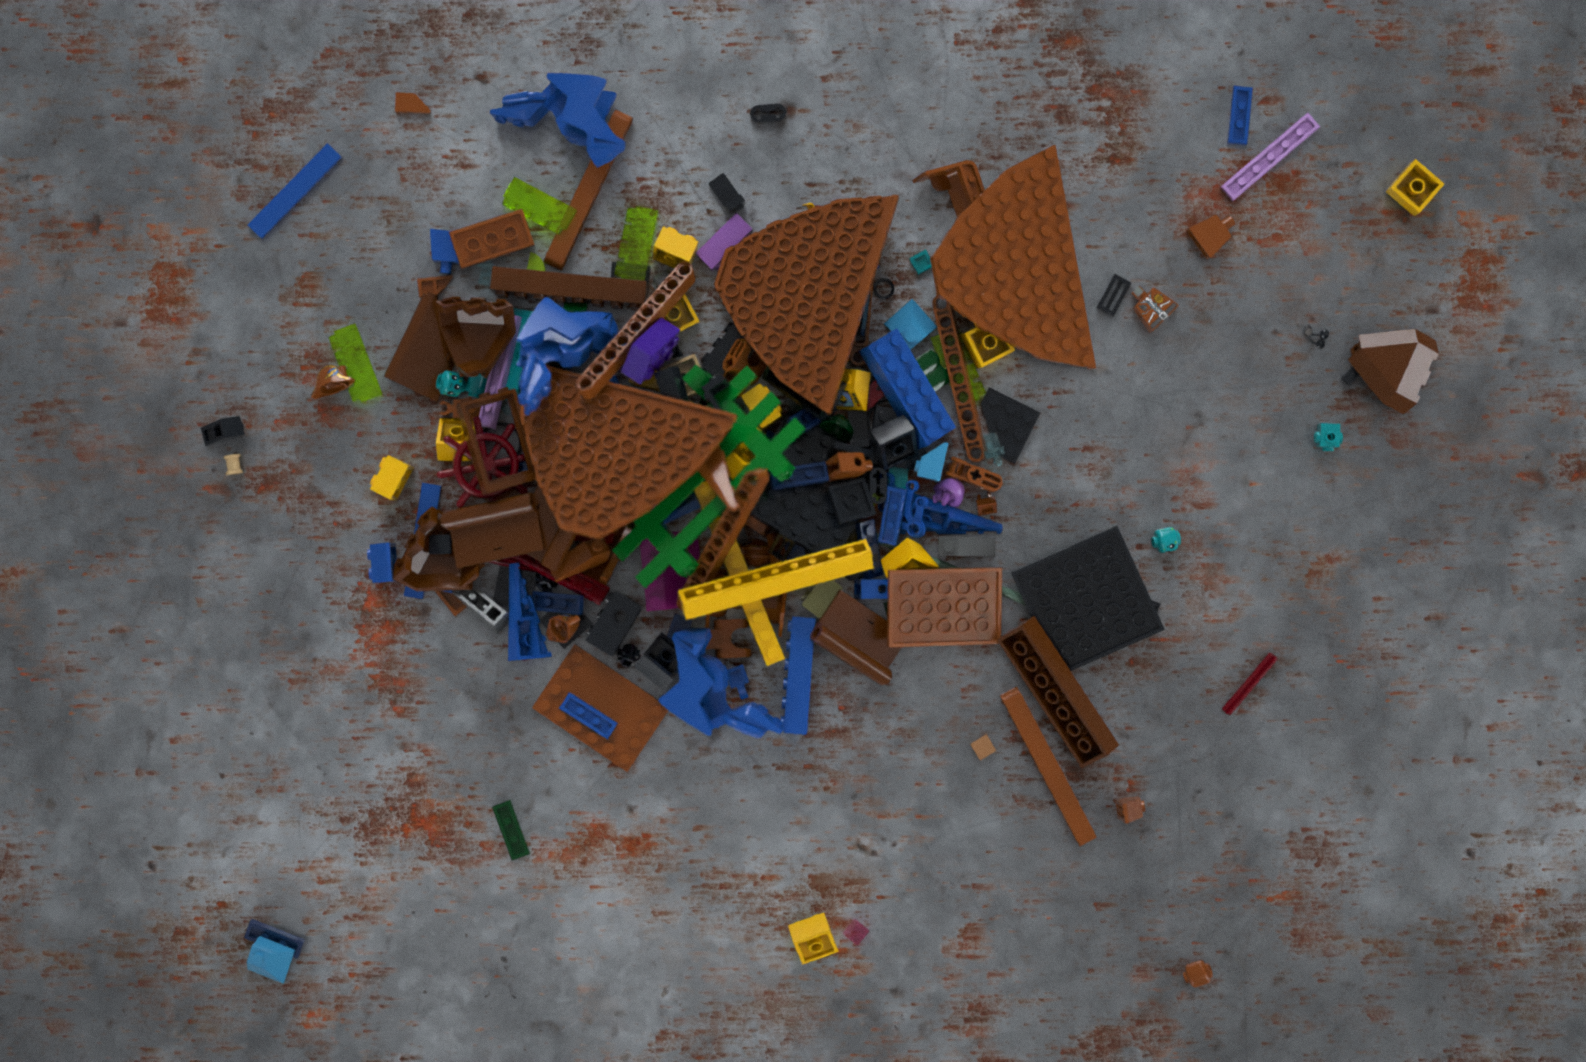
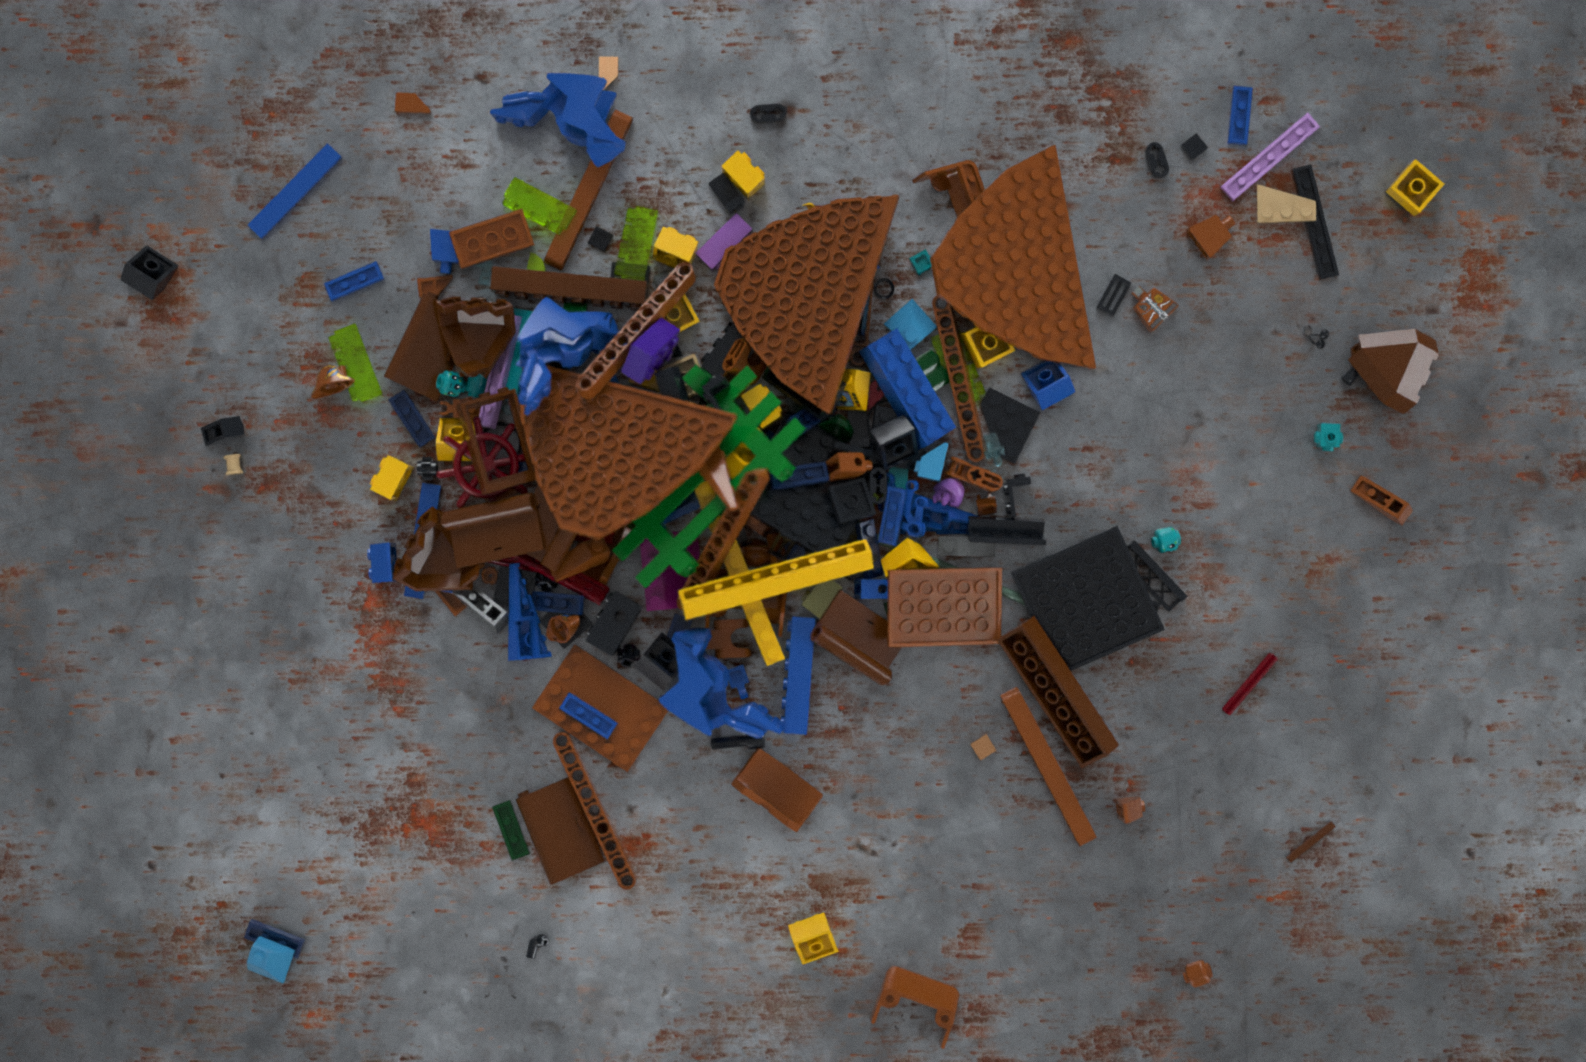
black slope [429,534,452,555] -> none
clear pink tile [843,918,870,946] -> none
none -> black slope [120,245,179,300]
none -> blue tile [324,261,385,302]
none -> dark blue plate [388,390,436,448]
none -> black gear [417,457,438,480]
none -> dark orange plate [481,566,498,585]
none -> reddish brown door [515,777,605,885]
none -> black arm [526,934,549,959]
none -> dark orange beam [553,731,637,890]
none -> black tile [587,226,613,252]
none -> light nougat tile [599,56,618,90]
none -> black piece [711,734,765,750]
none -> yellow brick [721,150,765,200]
none -> dark orange panel [731,748,823,833]
none -> dark orange windscreen [870,966,959,1049]
none -> black fence [966,516,1046,545]
none -> black bracket [1003,473,1031,518]
none -> blue slope [1020,360,1076,410]
none -> black fence [1127,540,1188,612]
none -> black beam [1145,142,1169,179]
none -> black tile [1181,133,1208,161]
none -> tan wing [1257,184,1316,223]
none -> reddish brown piece [1286,821,1336,863]
none -> black tile [1292,164,1339,280]
none -> dark orange slope [1350,475,1413,526]

